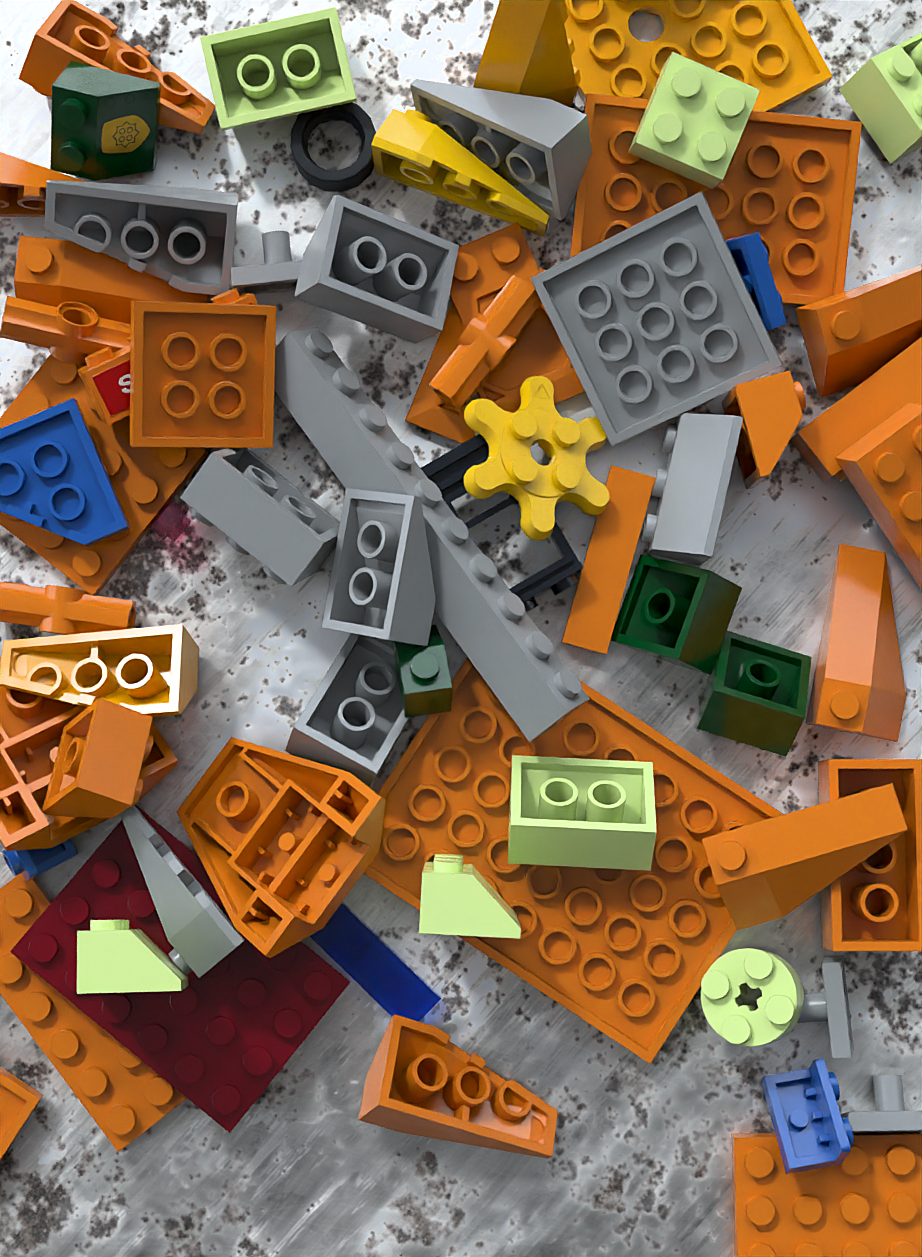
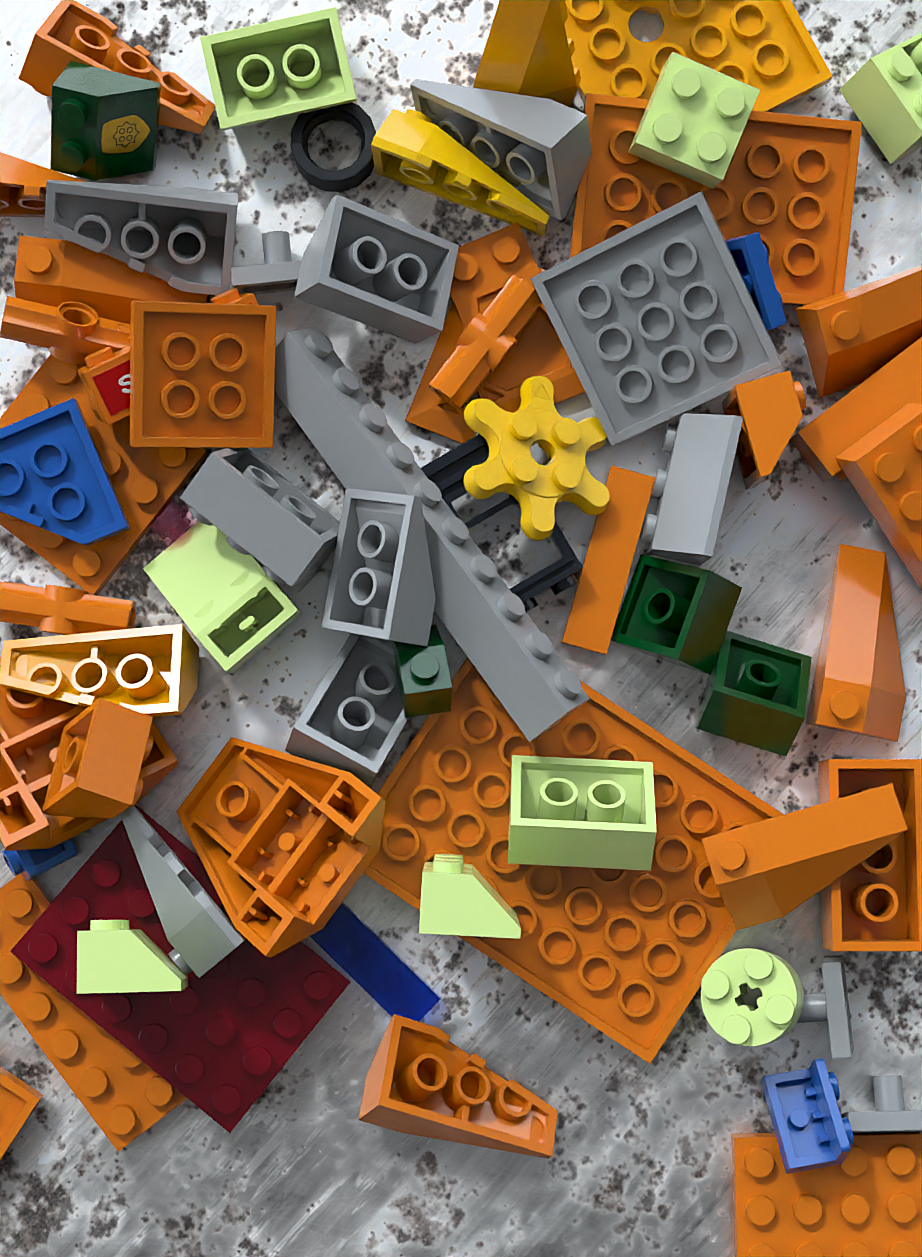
none -> yellowish green slope [143,521,303,673]

